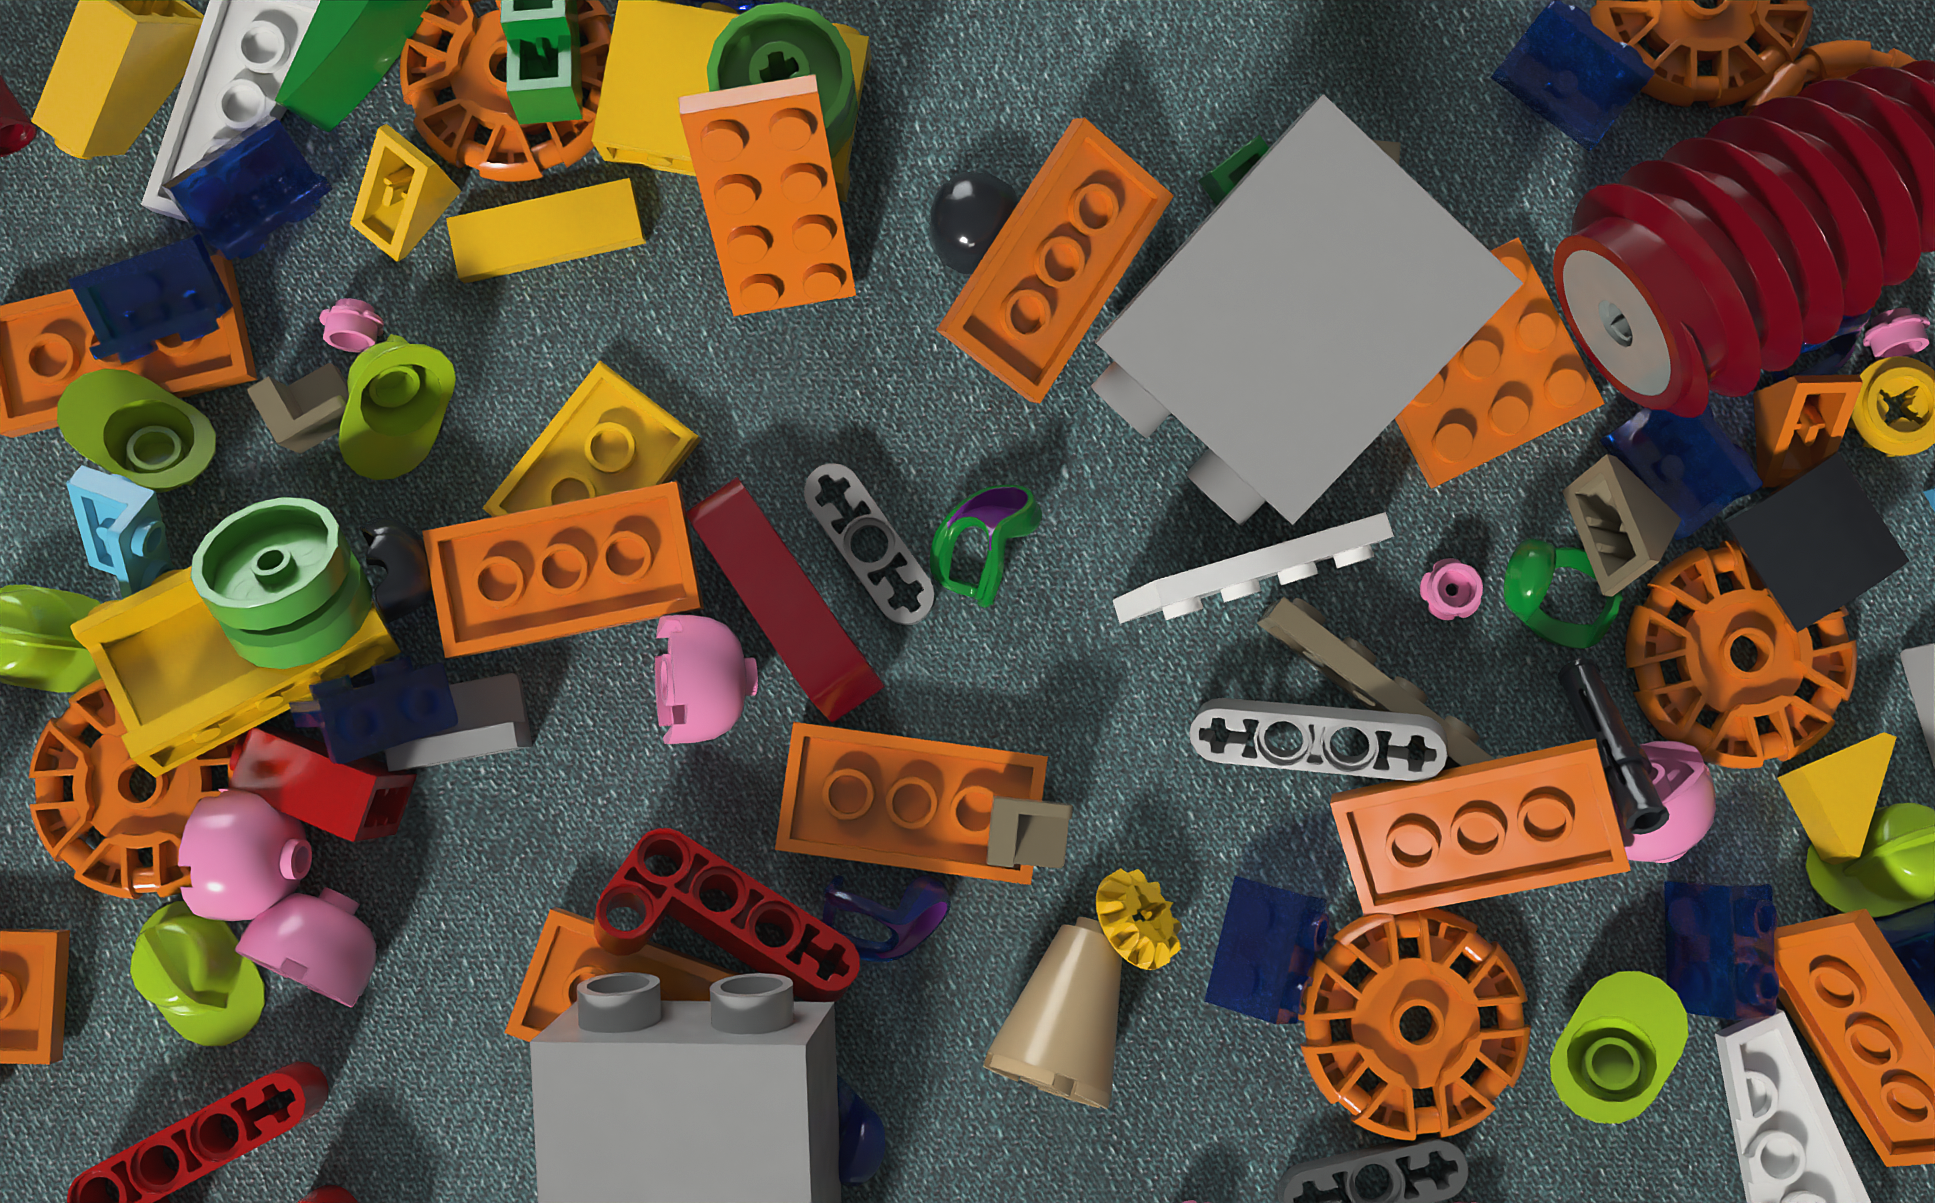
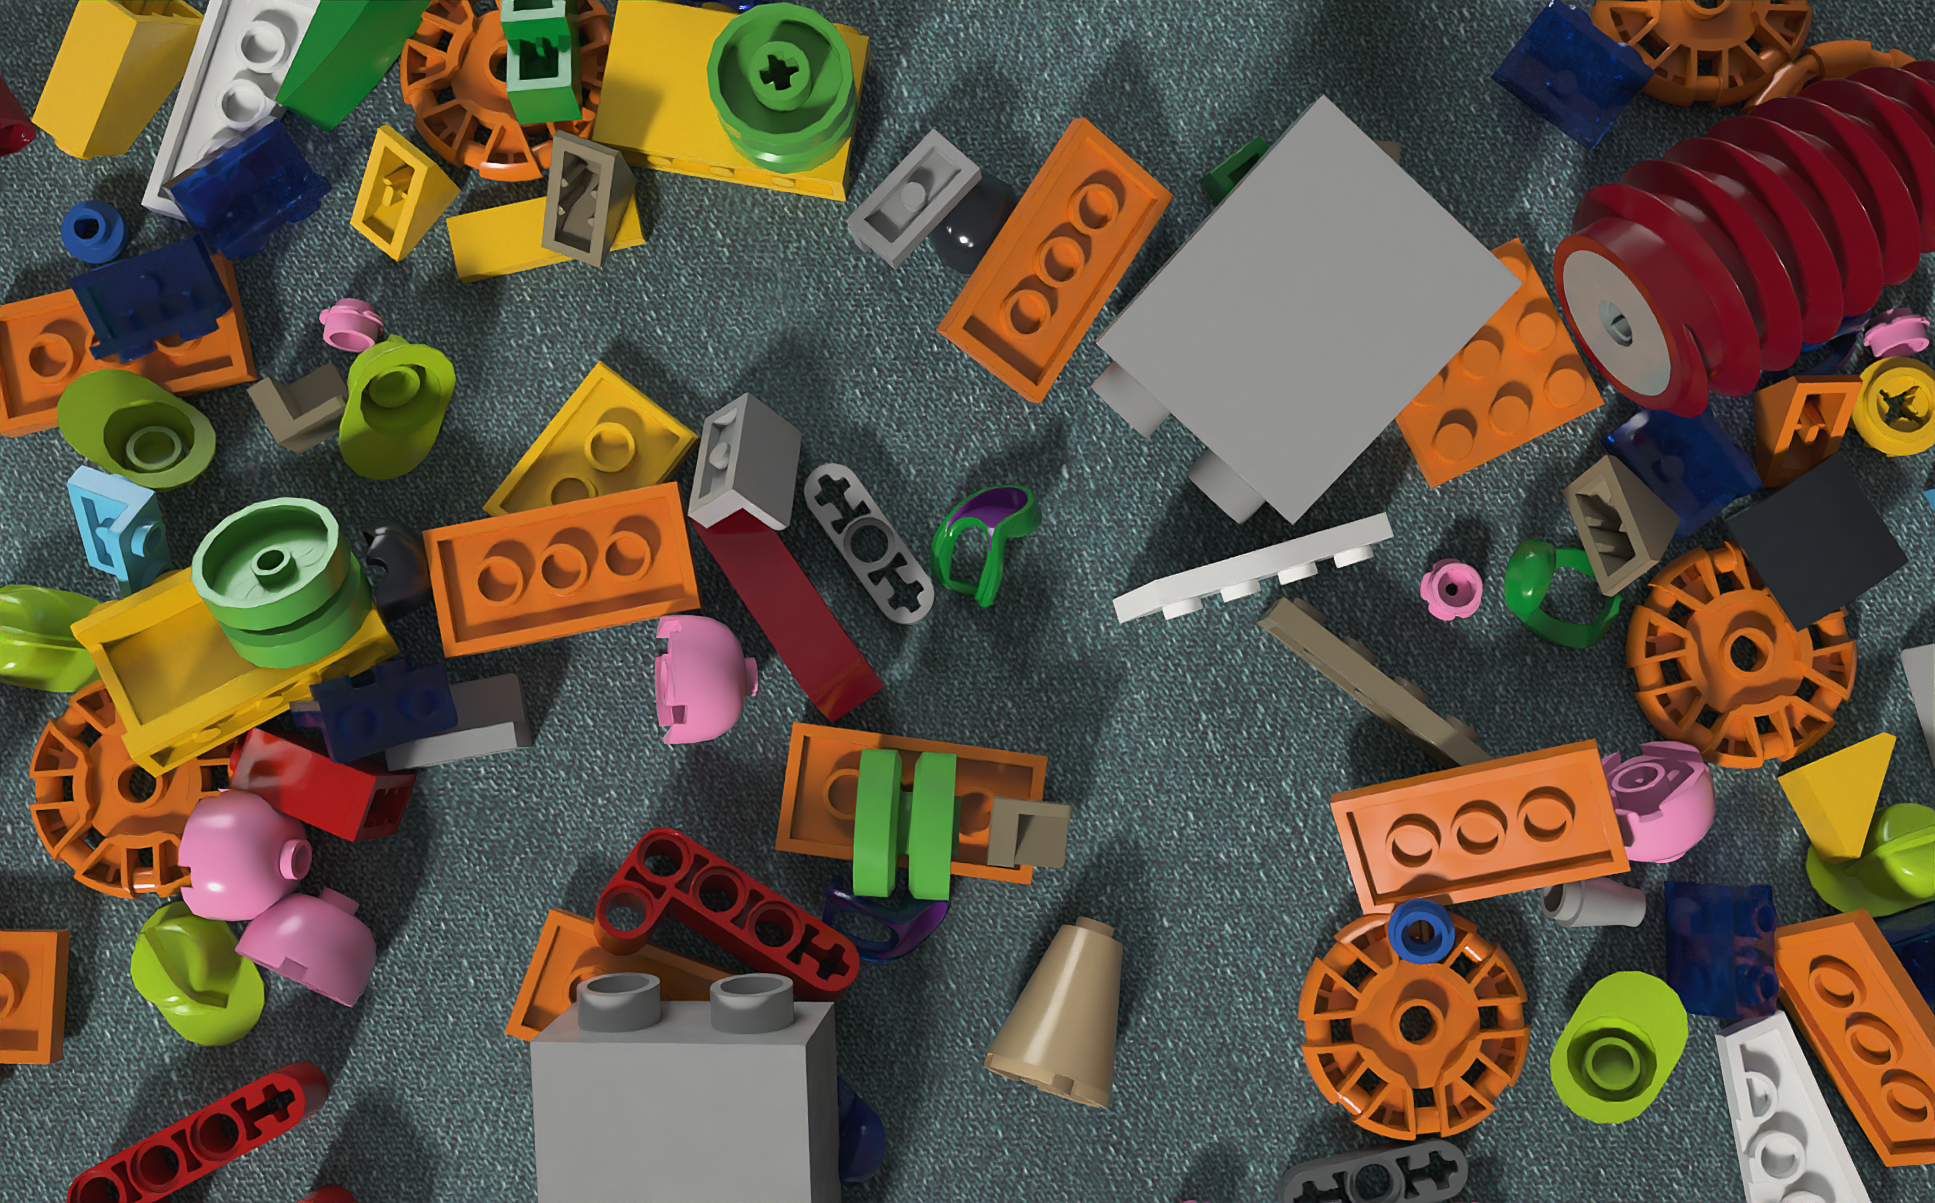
orange plate [678,75,857,316] -> none
yellow gear [1096,868,1182,970] -> none
light grey beam [1189,698,1448,781] -> none
clear blue bracket [1204,876,1330,1024] -> none
black pin [1558,658,1670,835] -> none
none -> blue plate [61,200,129,264]
none -> dark tan slope [541,130,637,268]
none -> light grey panel [688,392,802,532]
none -> light grey panel [846,128,982,269]
none -> bright green wheel [853,748,961,901]
none -> blue plate [1388,898,1455,965]
none -> light grey cone [1540,876,1646,927]

